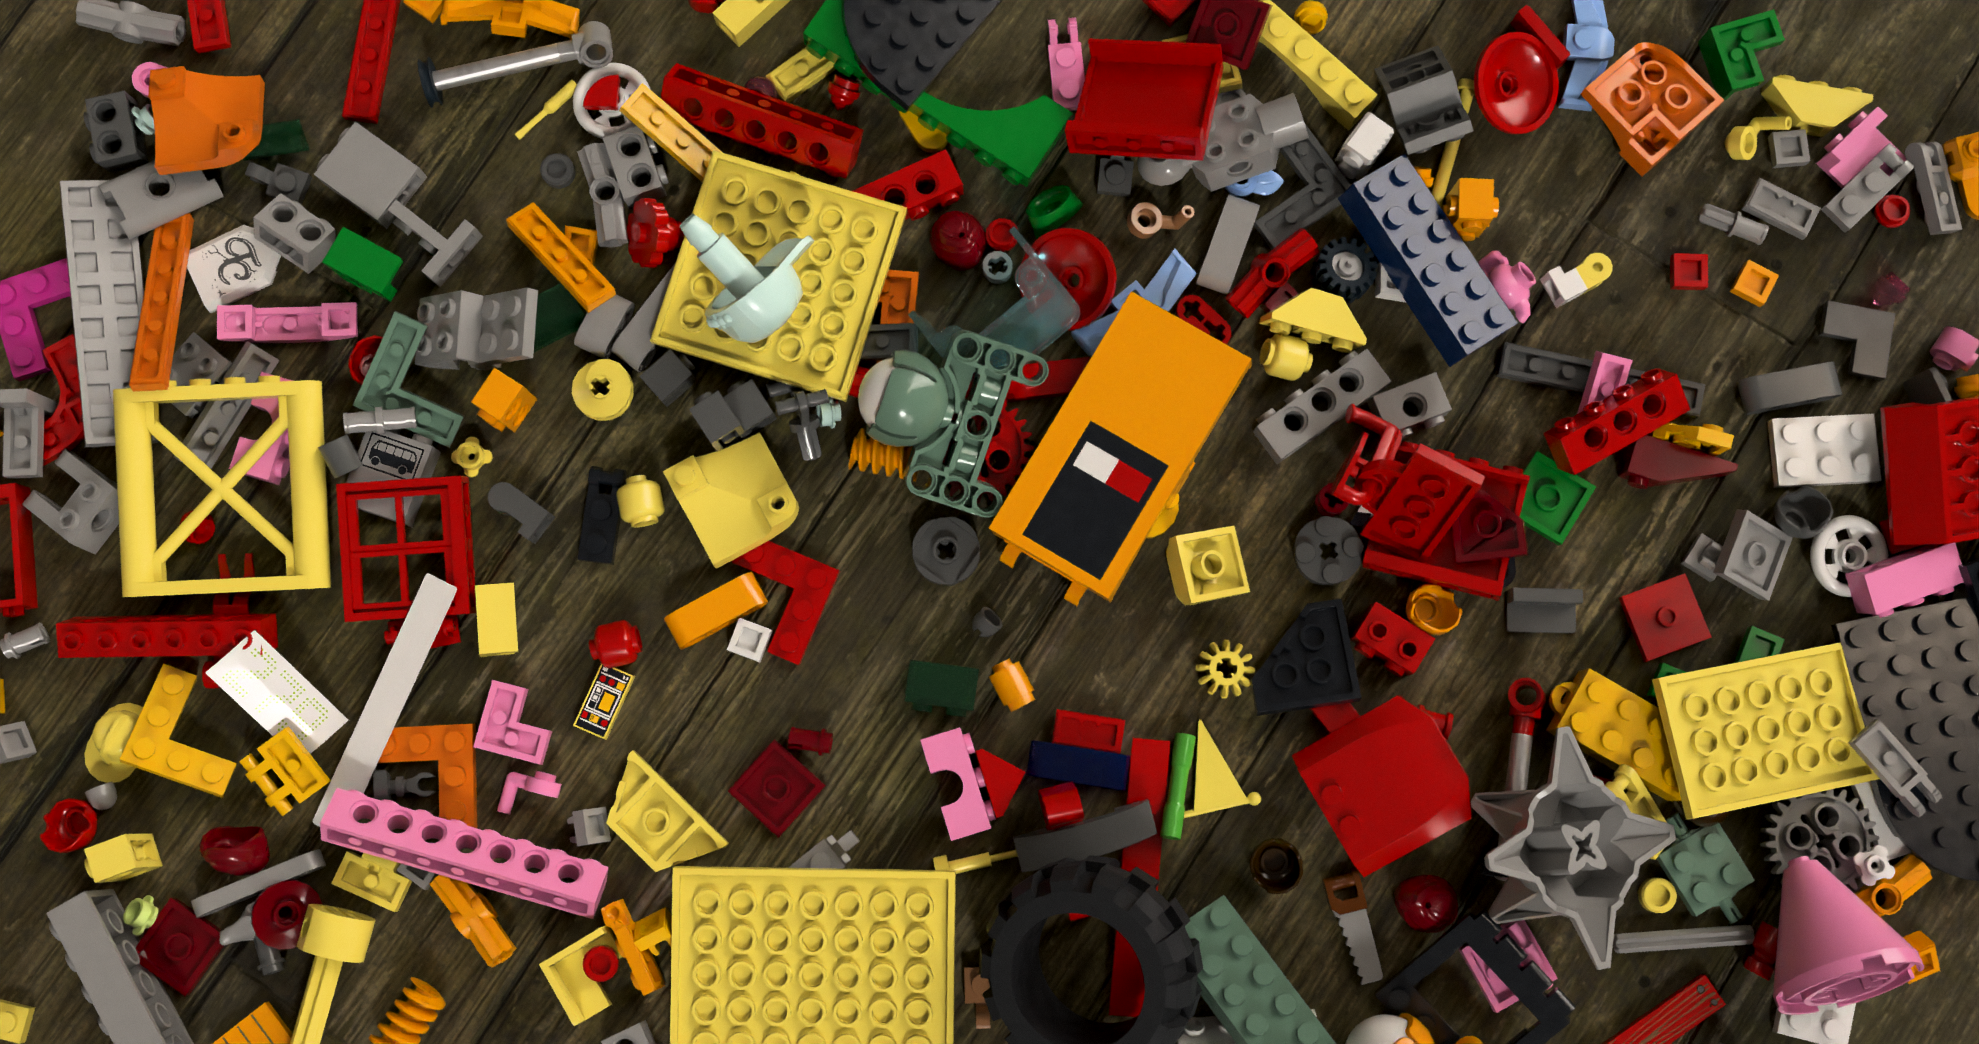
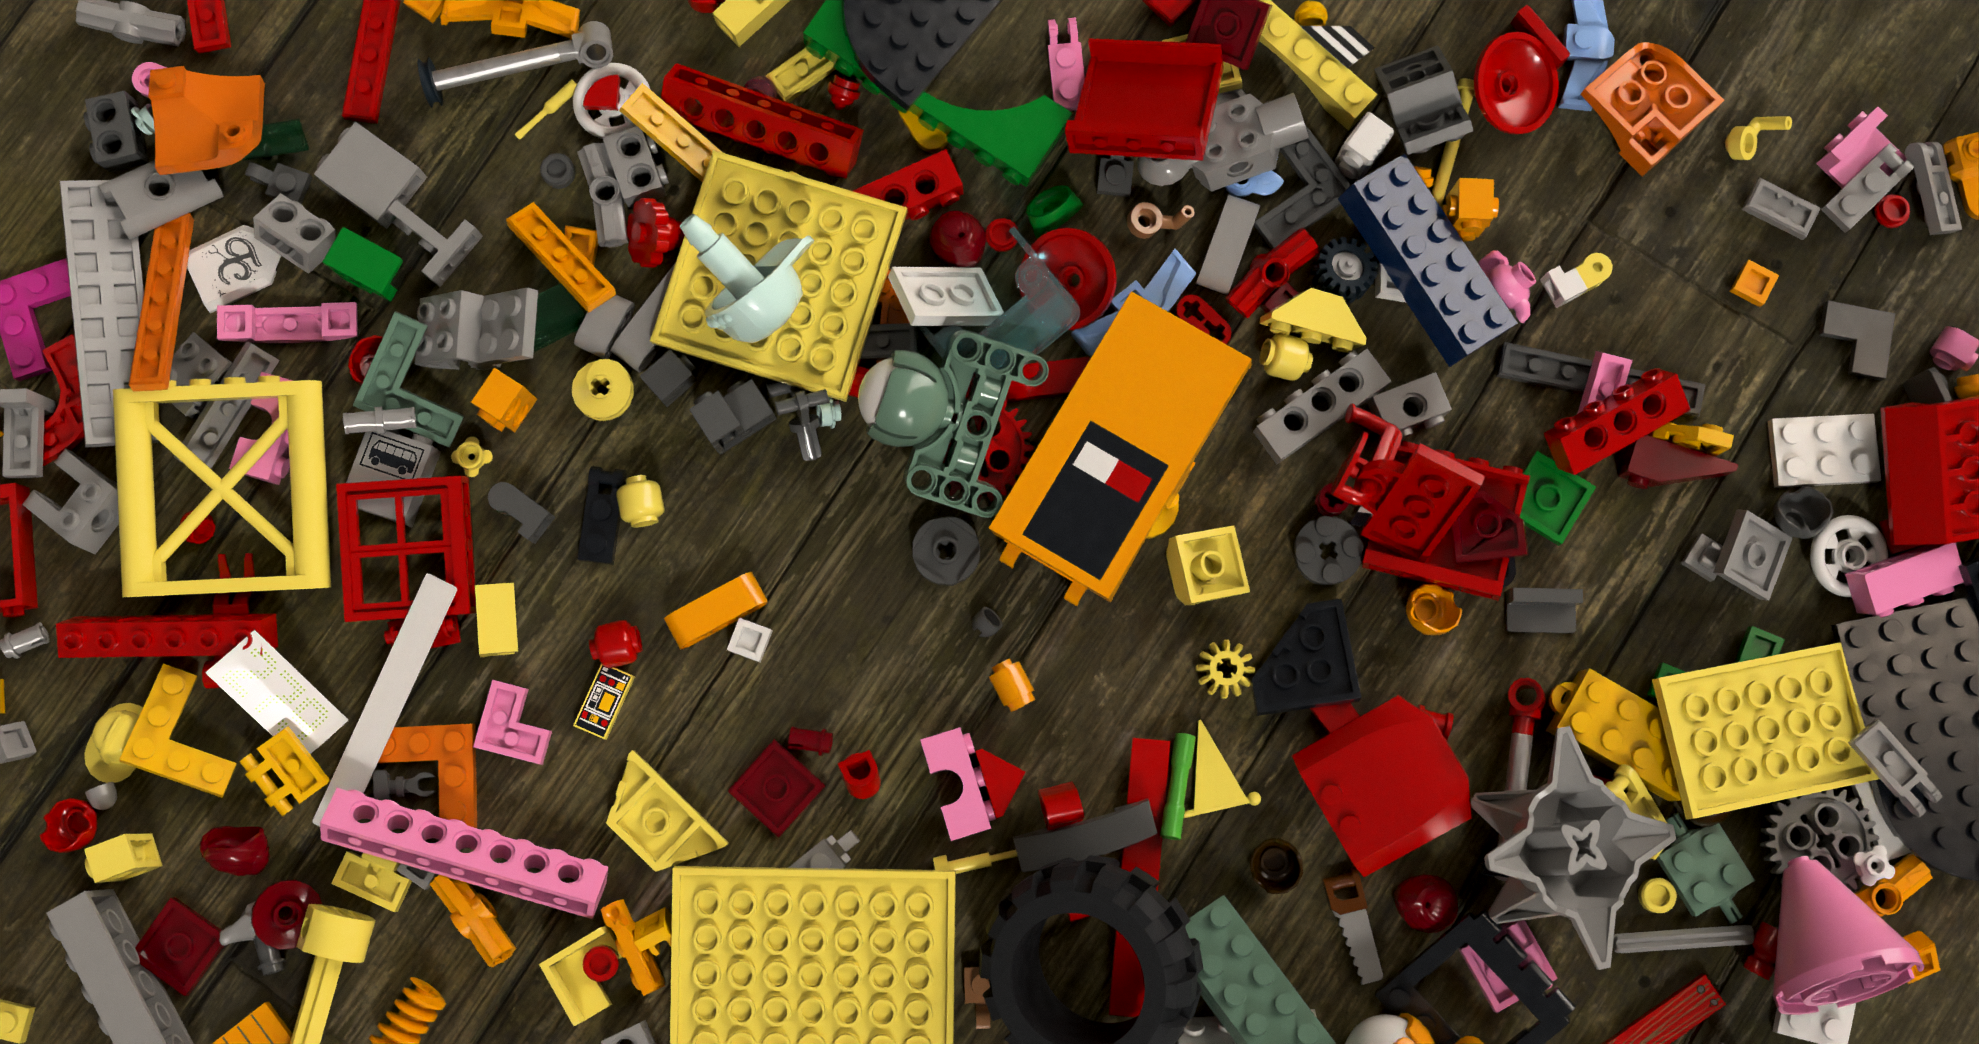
yellowish green plate [123,895,158,936] -> none
light grey beam [191,849,326,918] -> none
dark grey piece [318,434,363,479] -> none
bright pink plate [497,771,562,814] -> none
light grey tile [567,807,611,847] -> none
light yellow slope [663,432,799,569] -> none
red plate [732,541,840,666] -> none
light orange piece [849,428,919,482] -> none
clear green brick [904,660,979,717] -> none
light grey bush [983,251,1012,284] -> none
clear blue beam [1026,740,1131,791] -> none
red plate [1051,709,1125,755] -> none
red brick [1350,602,1435,677] -> none
red plate [1619,573,1712,662] -> none
red plate [1670,253,1708,290] -> none
green panel [1698,9,1785,101] -> none
light grey axle [1698,203,1769,245] -> none
dark grey beam [1737,362,1842,415] -> none
light yellow slope [1761,75,1873,137] -> none
light grey plate [1768,129,1810,168] -> none
clear pink plate [1873,271,1911,306] -> none
none -> red plate [838,750,881,799]
none -> white plate [888,267,1005,326]
none -> sticker [1300,26,1375,68]

